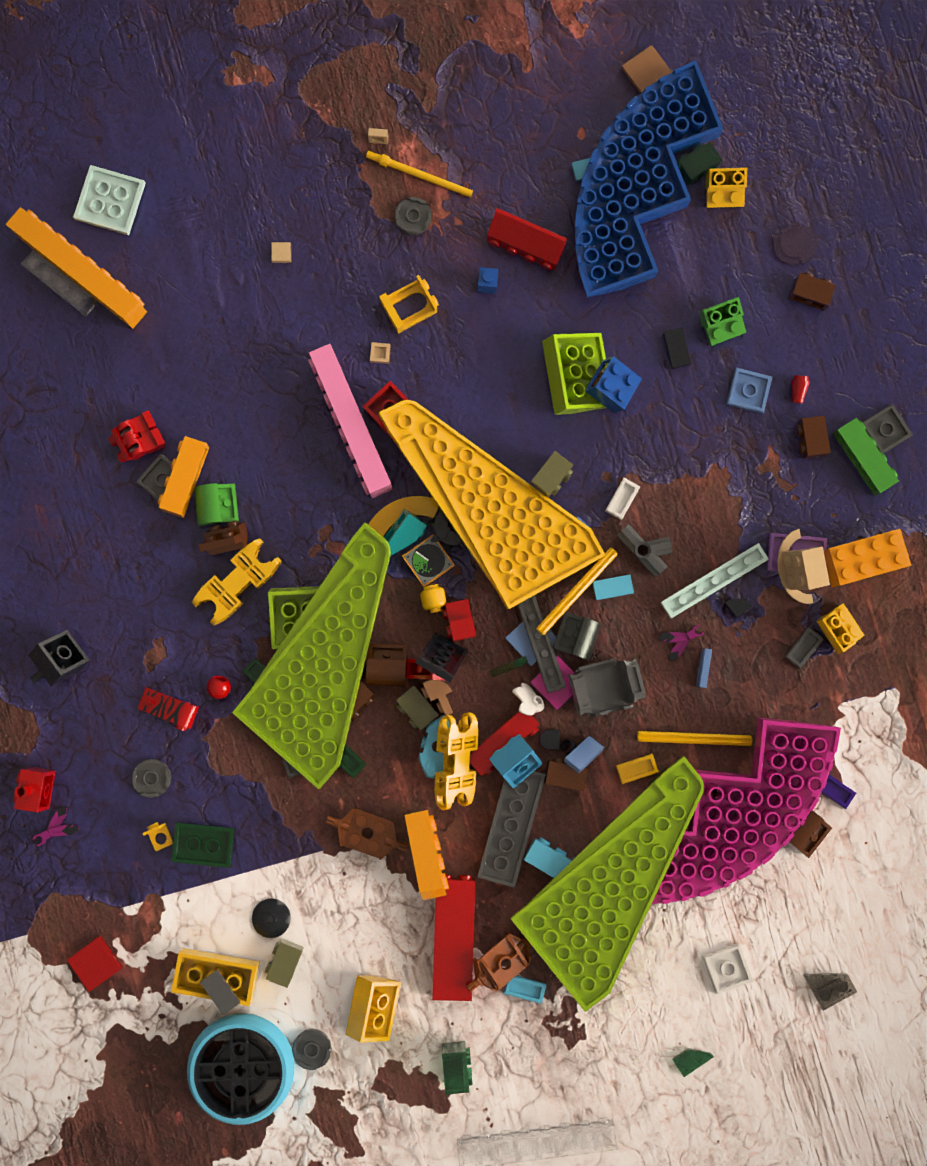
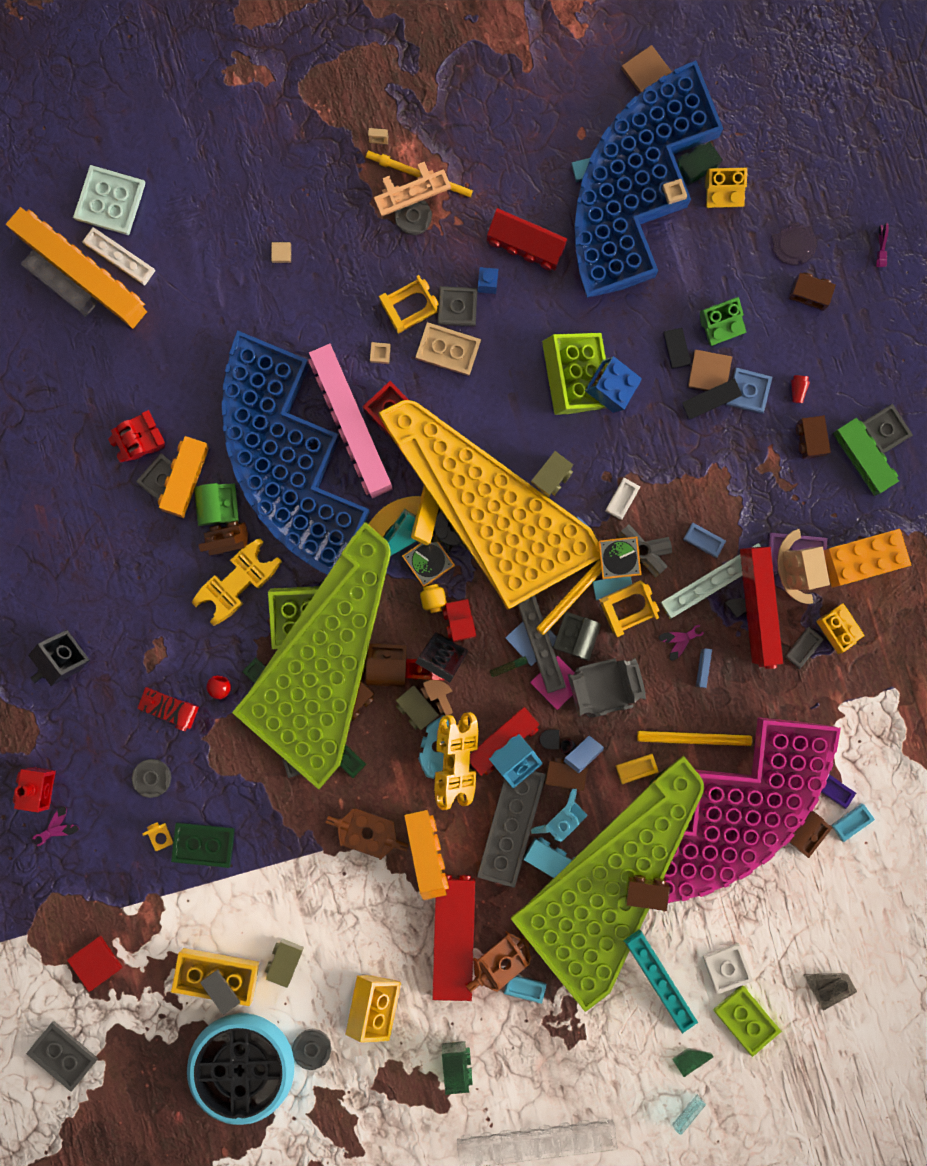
black dish [252,898,291,938] -> none
white plate [512,683,544,715] -> none
none -> dark grey plate [26,1021,99,1092]
none -> white tile [82,227,155,286]
none -> blue brick [222,330,370,575]
none -> light nougat hinge [374,162,451,217]
none -> yellow tile [411,486,439,545]
none -> tan plate [415,322,481,376]
none -> dark grey tile [438,286,477,327]
none -> medium azure piece [531,789,588,842]
none -> tile [599,537,641,579]
none -> yellow panel [599,580,659,637]
none -> teal tile [623,929,698,1034]
none -> reddish brown brick [626,875,670,911]
none -> tan tile [662,179,687,205]
none -> clear light blue tile [672,1094,706,1135]
none -> black tile [682,378,742,420]
none -> medium blue tile [683,523,726,558]
none -> medium nougat tile [688,350,732,391]
none -> lime tile [713,985,782,1057]
none -> red brick [740,547,783,669]
none -> medium azure tile [831,803,875,842]
none -> magenta piece [876,223,889,267]

